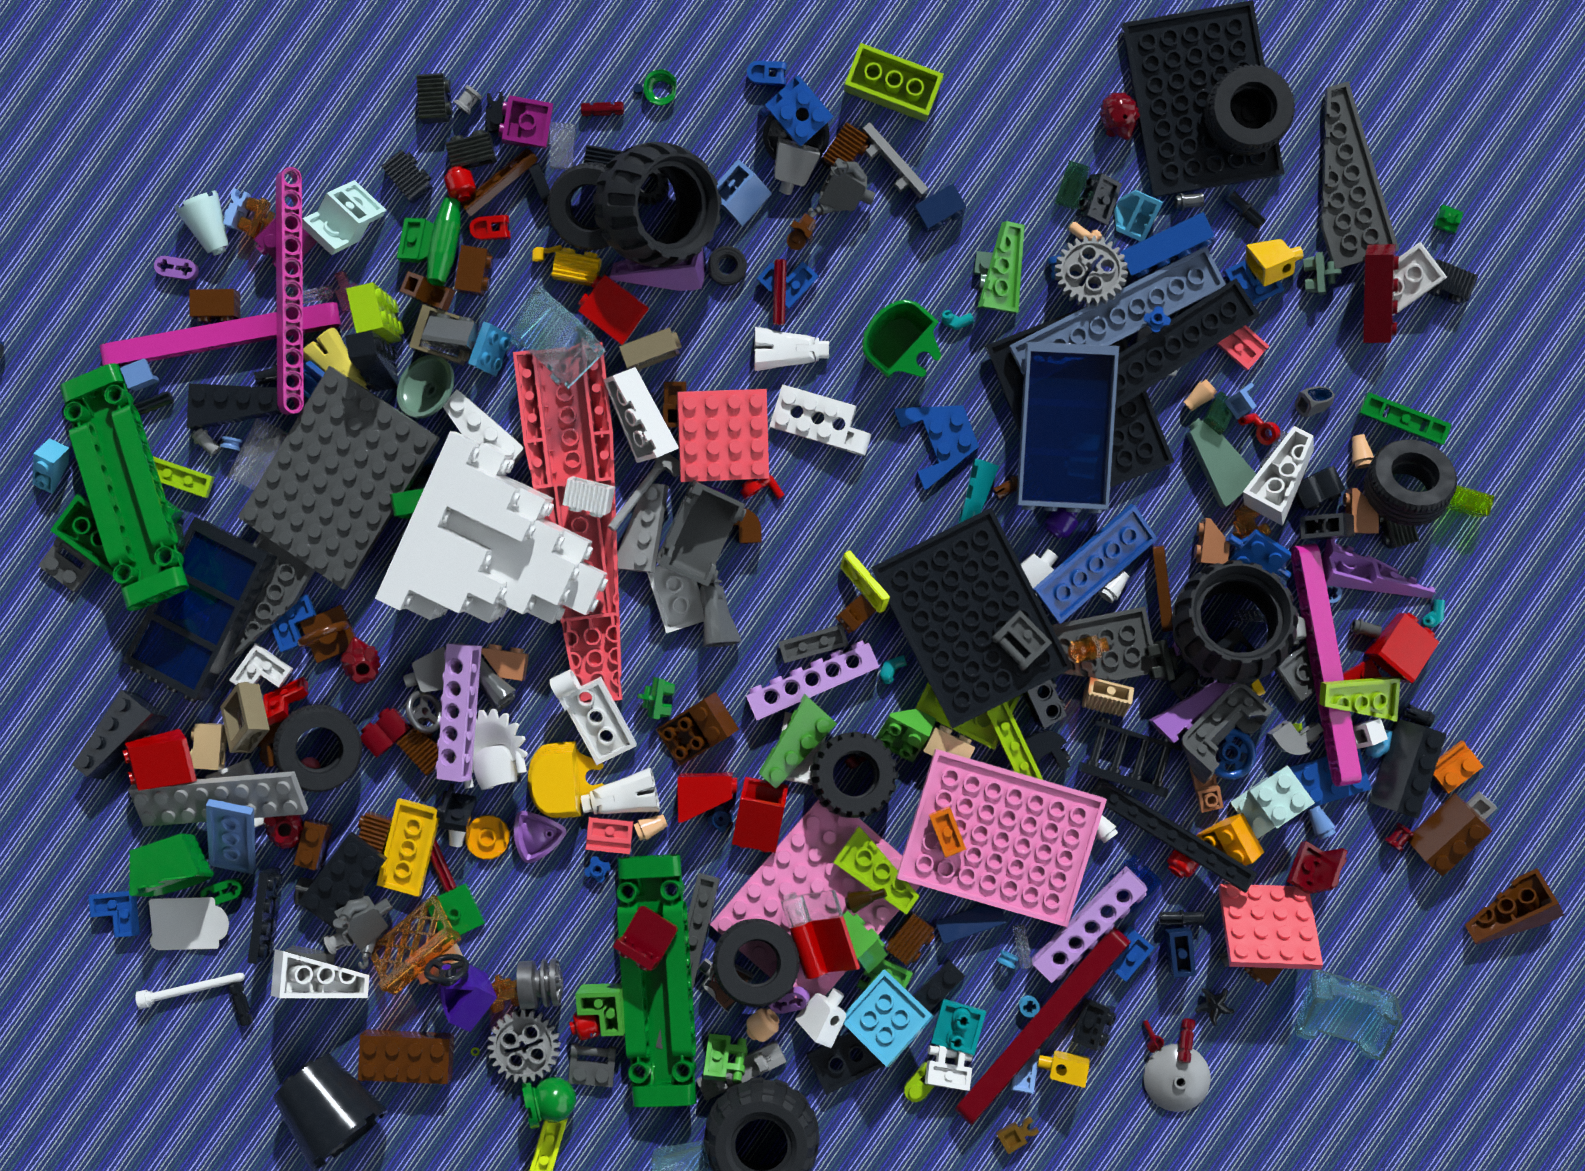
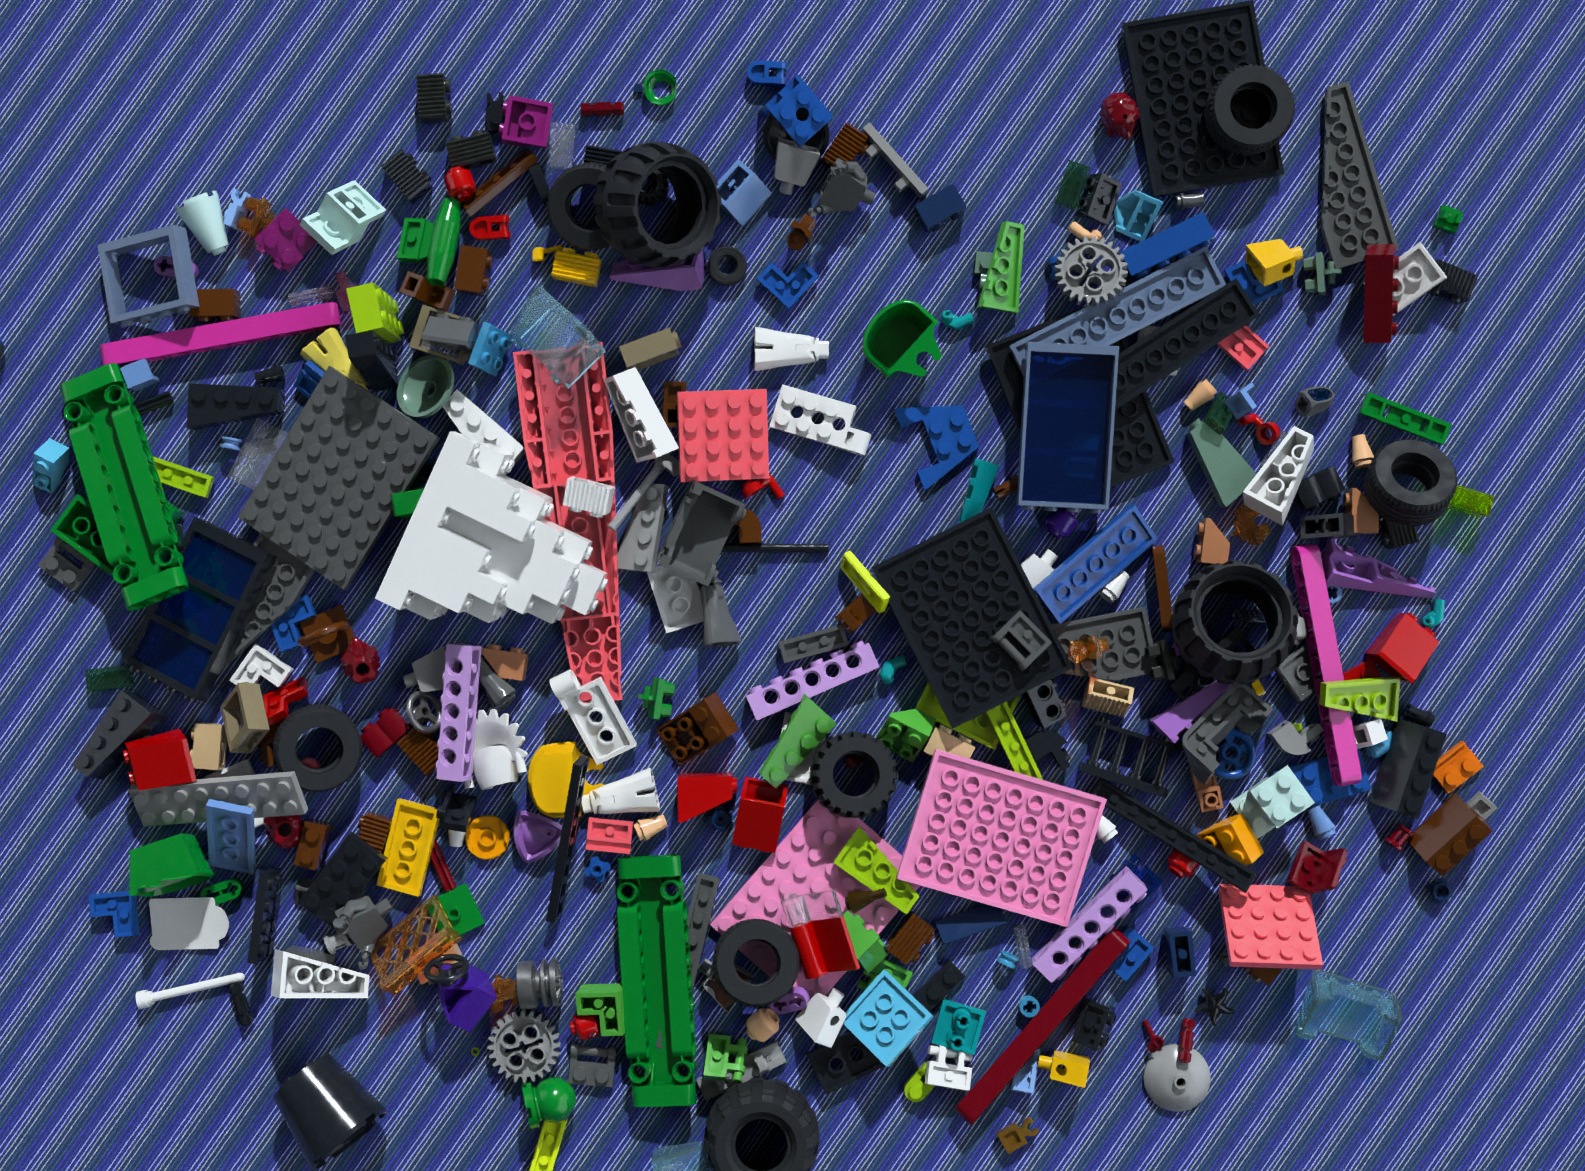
light grey pin [192,428,221,457] -> none
dark pink beam [276,167,304,415] -> none
reddish brown brick [358,1029,454,1084] -> none
light grey bush [454,85,483,115] -> none
red slope [577,274,649,345] -> none
dark red bracket [613,906,678,971] -> none
dark red axle [773,259,786,326] -> none
lime brick [844,43,944,122] -> none
orange plate [928,806,966,858] -> none
blue plate [1144,306,1171,333] -> none
black axle [1158,910,1204,927] -> none
black axle [1225,191,1266,229] -> none
blue plate [1226,529,1291,580] -> none
dark grey pin [1350,618,1382,639] -> none
reddish brown wedge [1465,868,1564,945] -> none
none -> clear green plate [85,665,134,692]
none -> sand blue window [97,225,200,328]
none -> black tile [546,755,589,923]
none -> black bar [720,543,829,555]
none -> dark blue plate [1426,878,1453,904]

